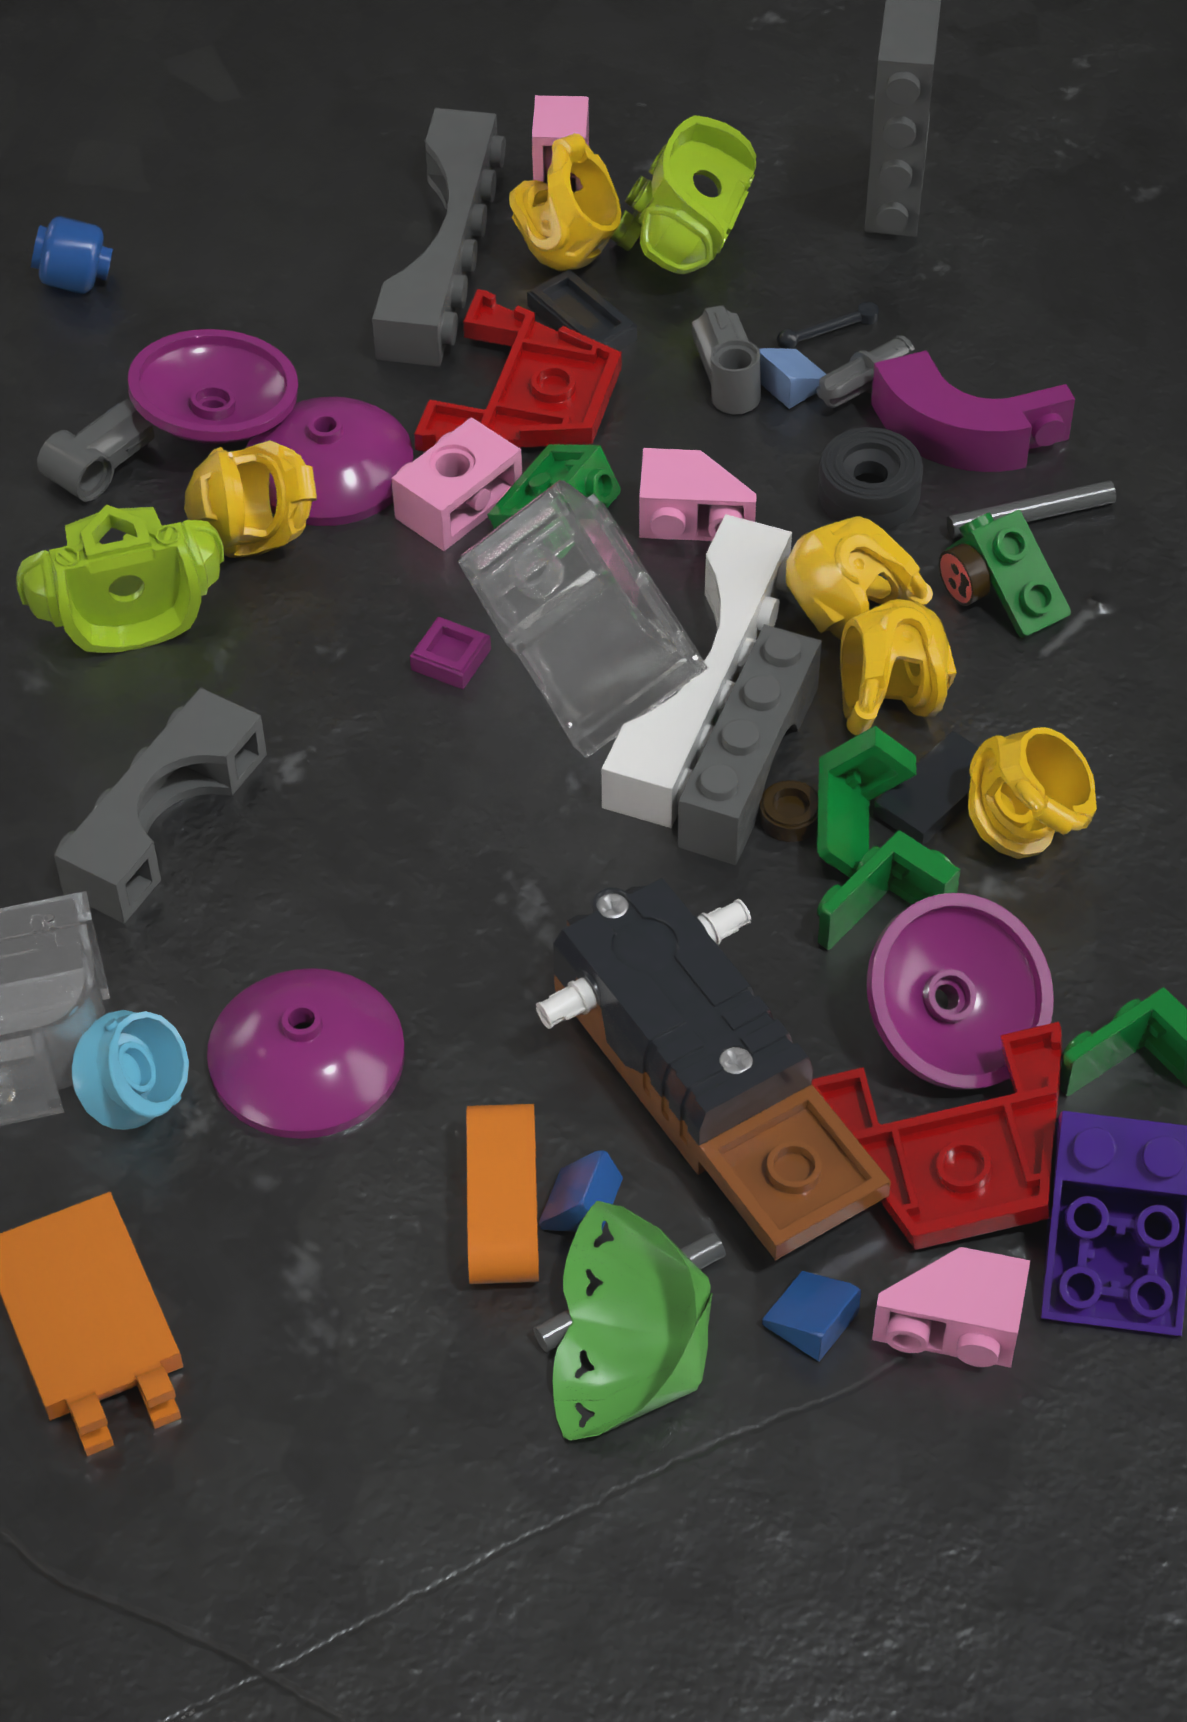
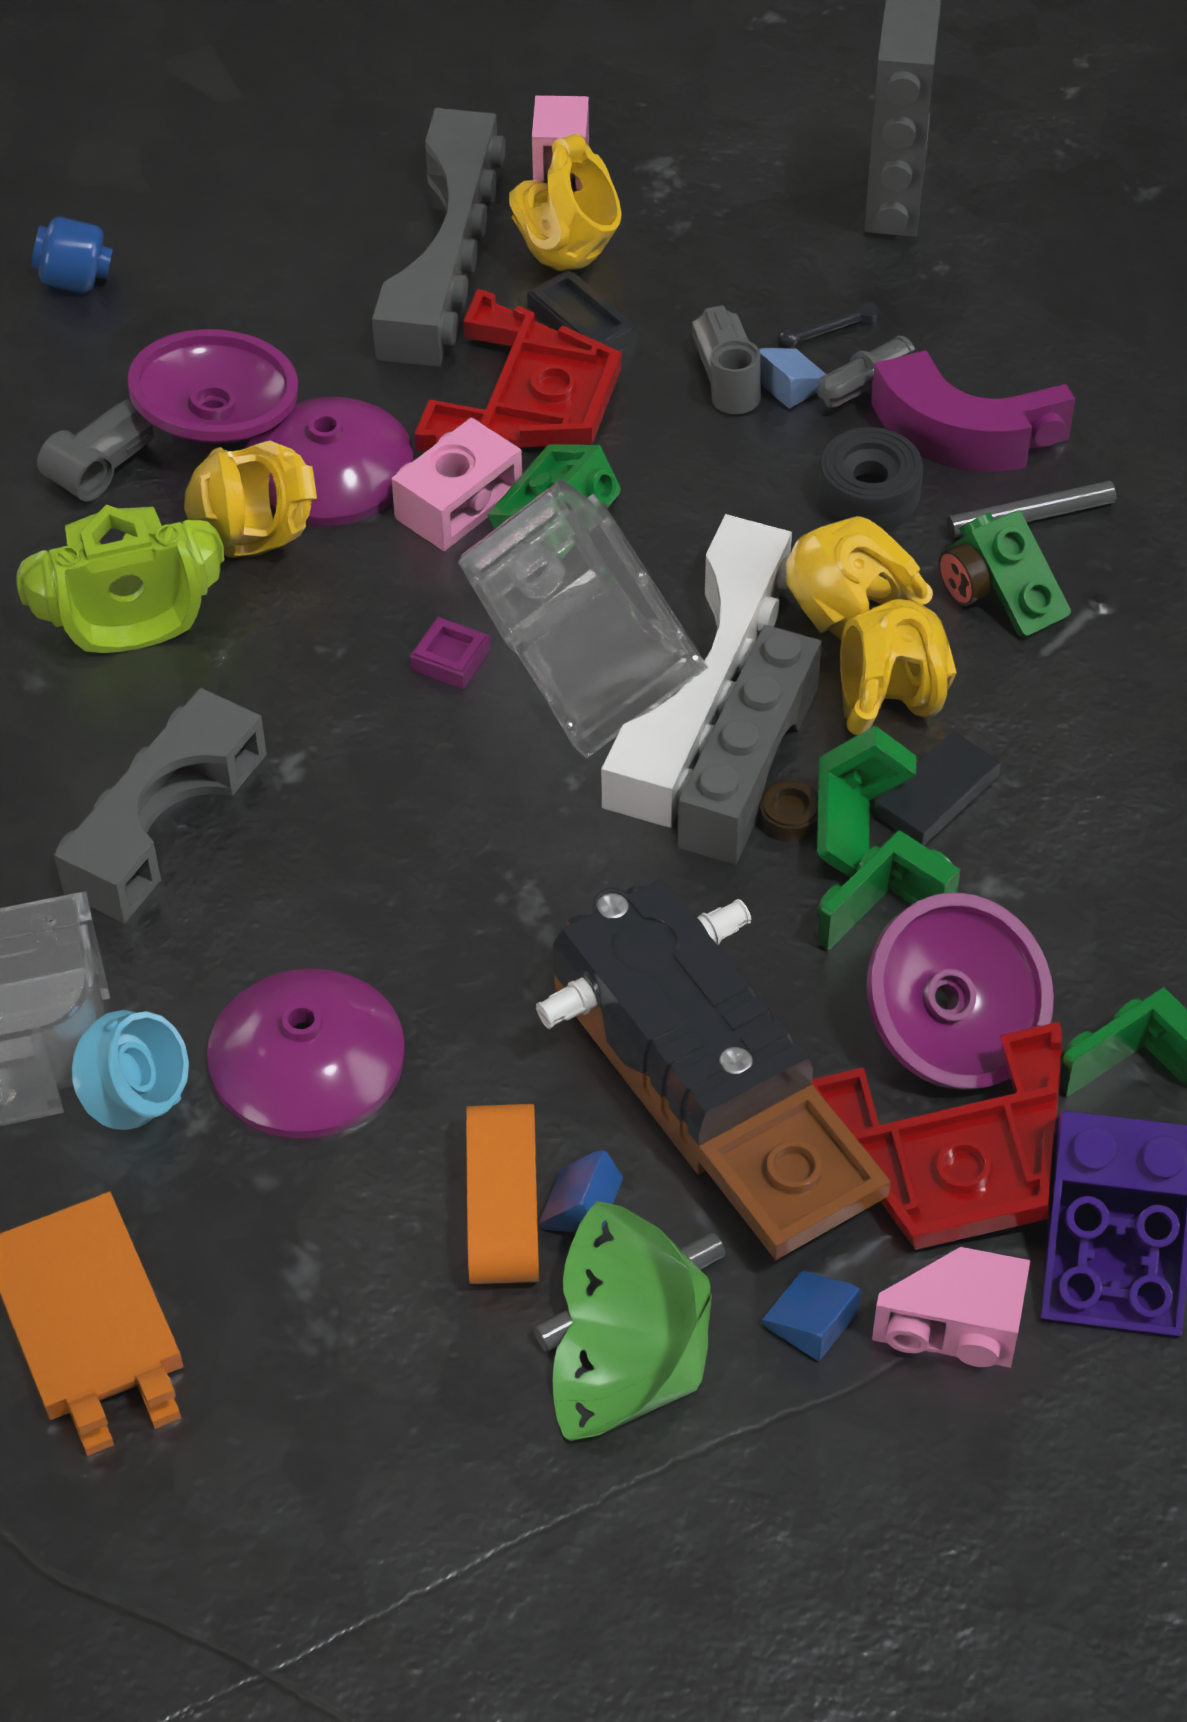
lime piece [611,115,756,275] -> none
bright pink slope [639,448,756,541] -> none
yellow helmet [968,727,1097,859] -> none

